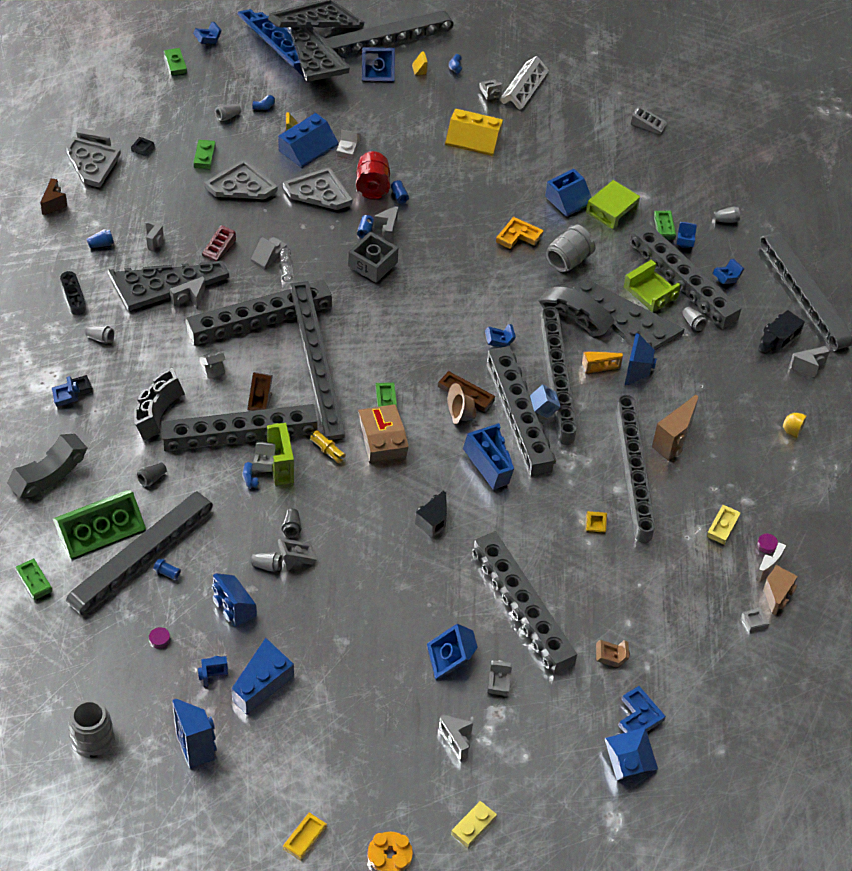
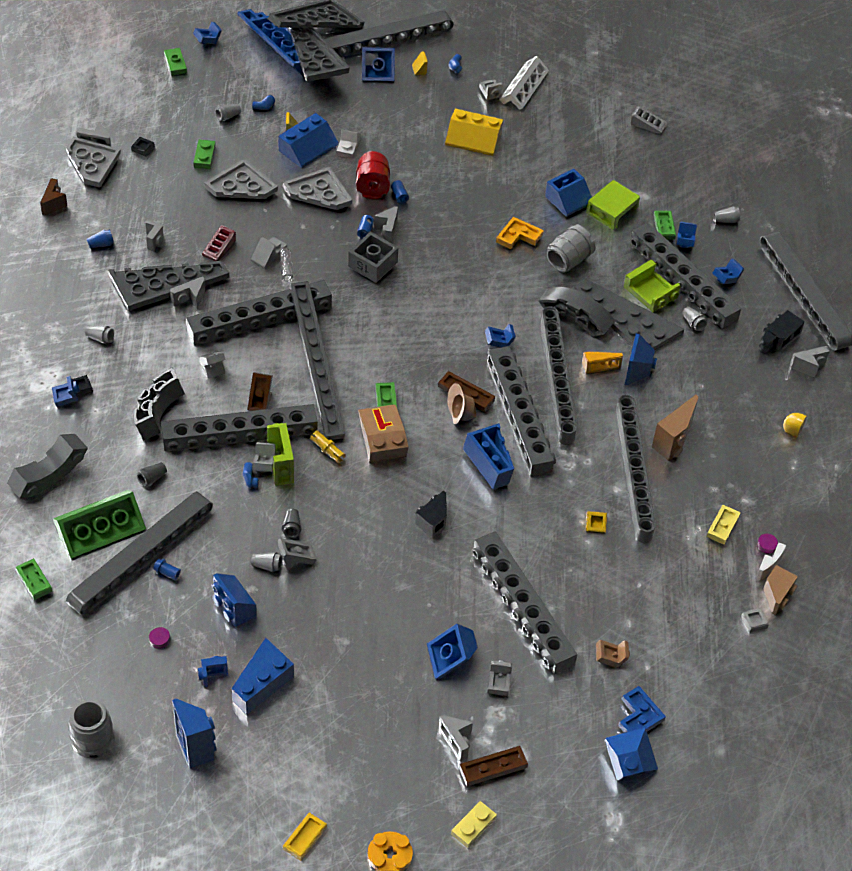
black beam [60,271,86,315] -> none
medium blue brick [530,384,561,419] -> none
none -> reddish brown plate [459,746,528,786]

